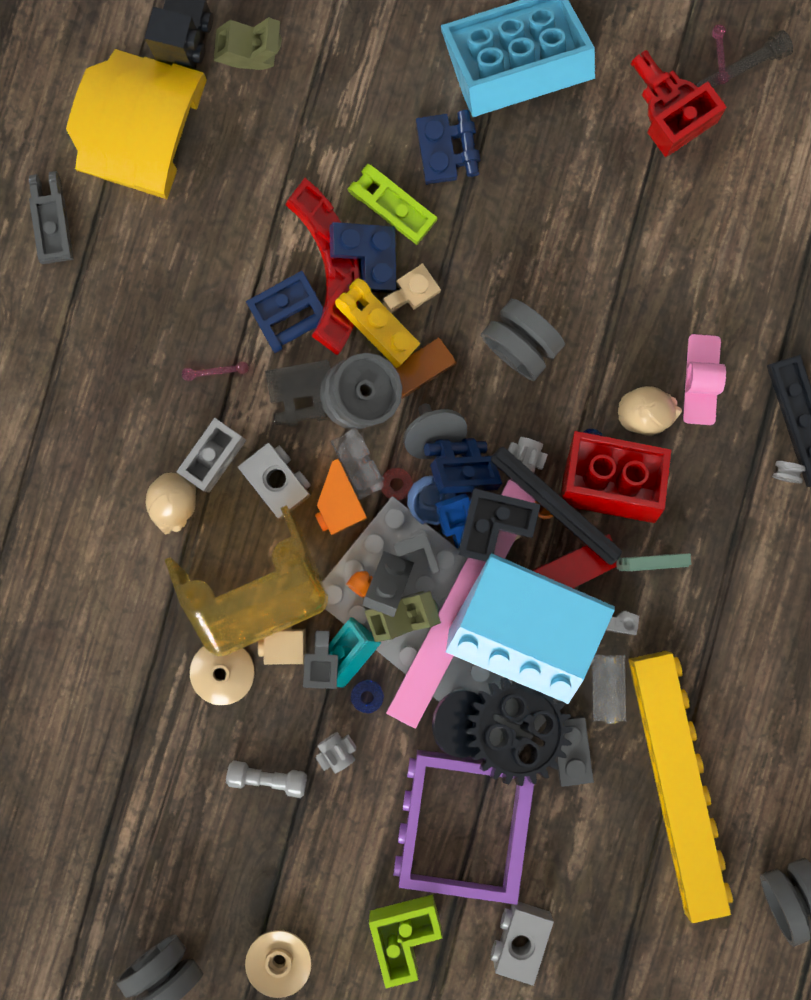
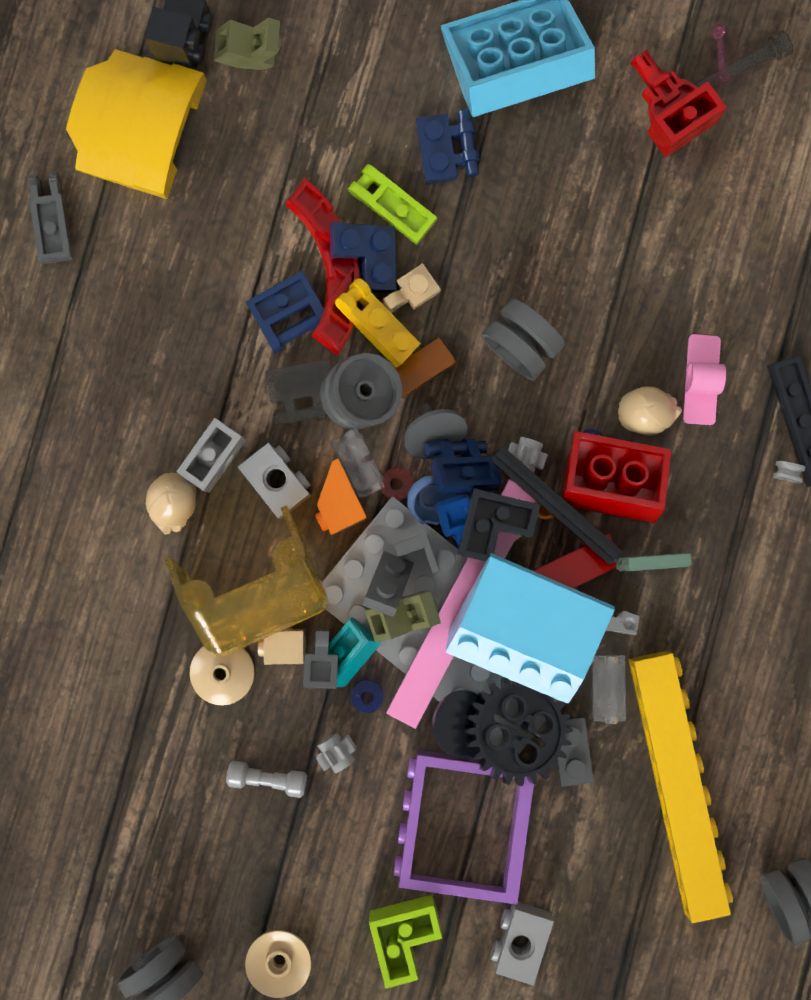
clear pink hinge [182,361,249,381] -> none
orange hinge [346,571,373,599] -> none

